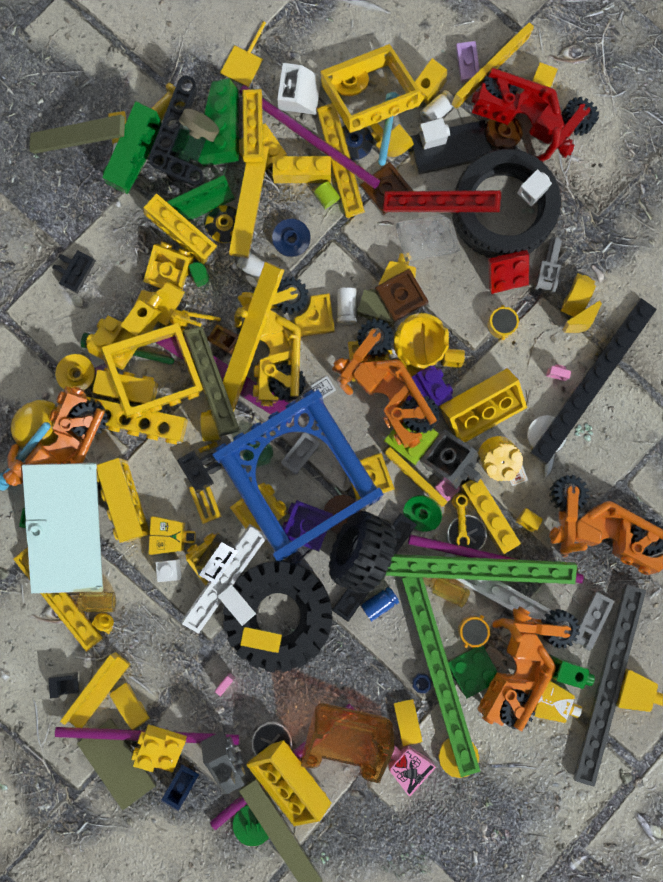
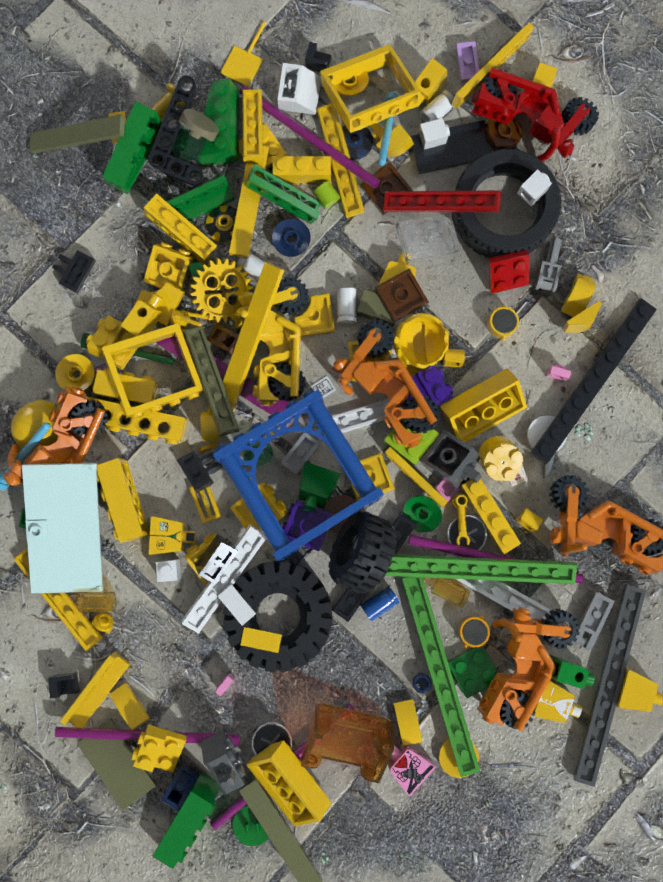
none -> green wedge [152,772,220,869]
none -> yellow gear [189,258,253,323]
none -> green fence [244,164,321,224]
none -> green torso [298,462,341,512]
none -> black panel [305,42,331,72]
none -> white tile [332,399,402,433]

